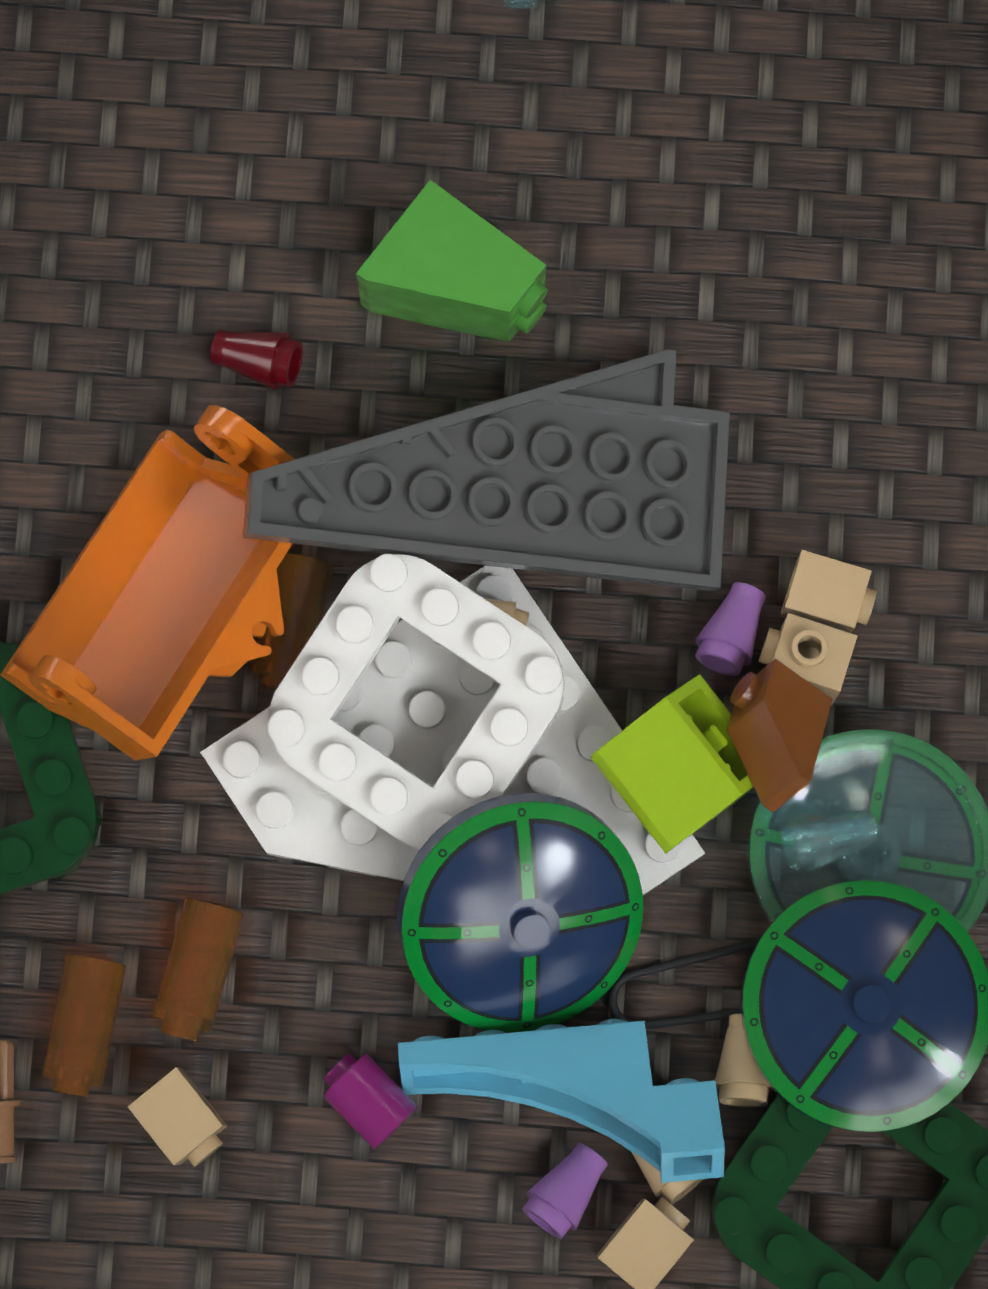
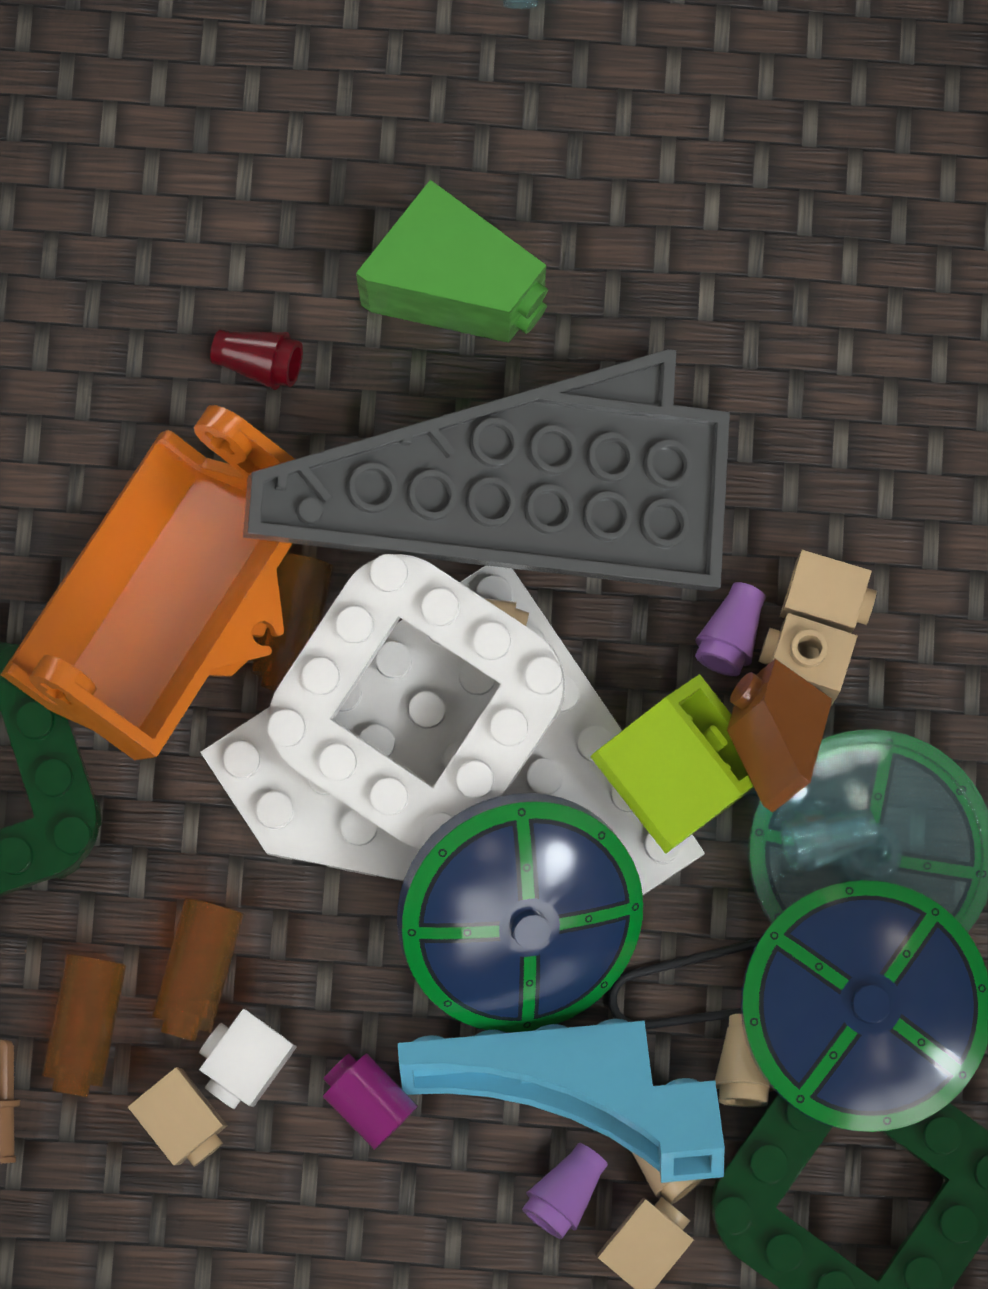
none -> white brick [199,1009,297,1109]

